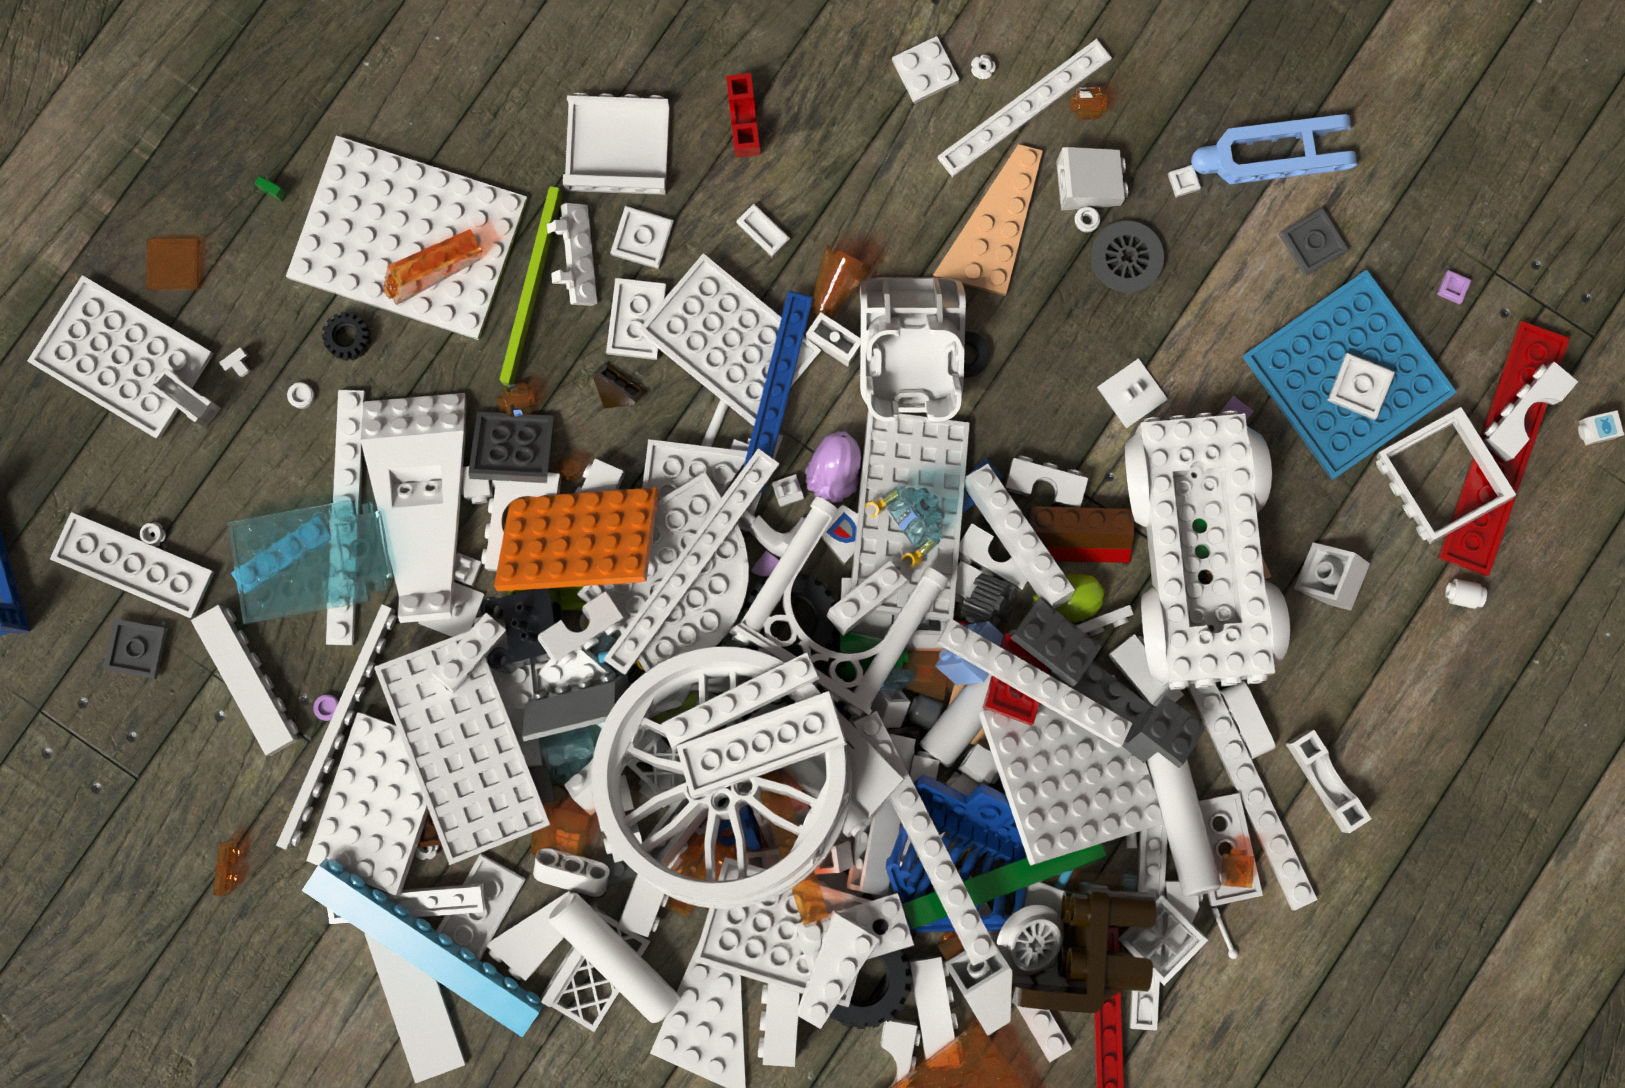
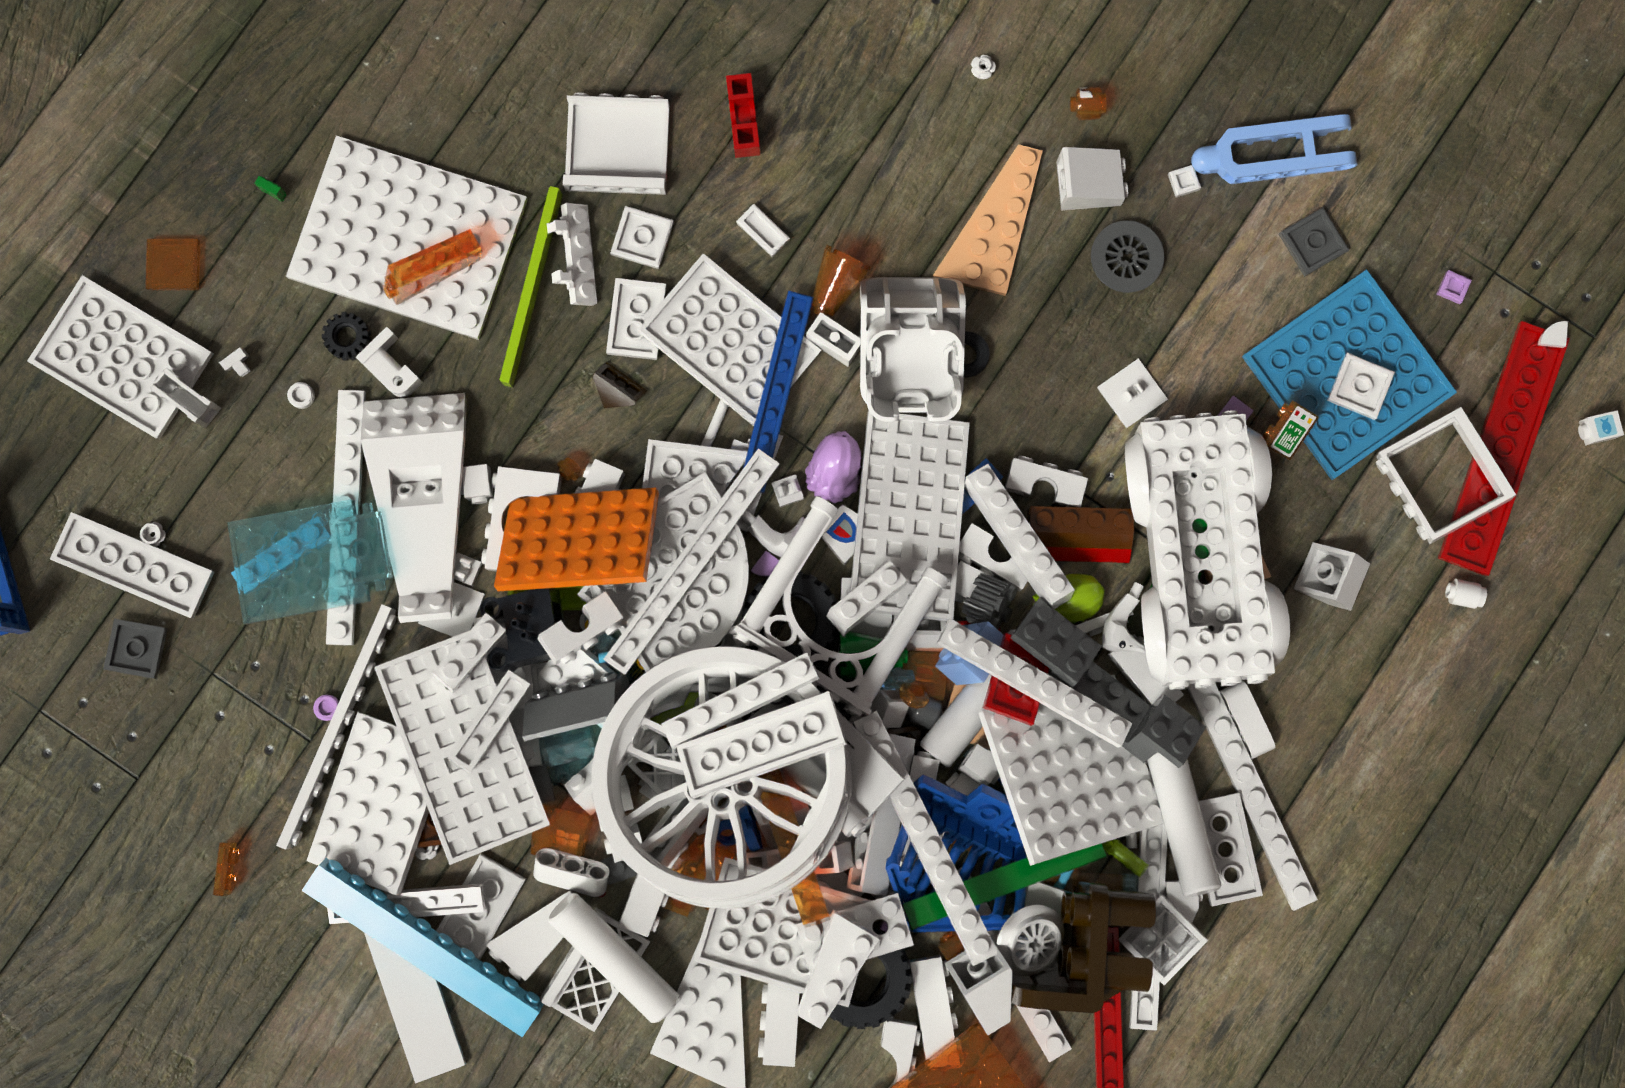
white brick [191,605,299,756] -> none
dark grey plate [469,412,554,483] -> none
clear orange head [497,382,537,417] -> none
clear light blue torso [865,485,945,568] -> none
white plate [892,36,959,104] -> none
white tile [938,39,1112,178] -> none
white plate [1074,207,1100,232] -> none
white hinge [1211,907,1238,959] -> none
clear orange brick [1221,849,1254,888] -> none
white arch [1286,730,1371,833] -> none
white arch [1482,362,1578,462] -> none
none -> white piece [356,327,423,398]
none -> white plate [448,670,531,773]
none -> clear orange piece [899,681,930,709]
none -> lime piece [1101,839,1149,877]
none -> white animal [1102,582,1146,653]
none -> slope [1262,400,1319,460]
none -> white tile [1538,321,1568,348]

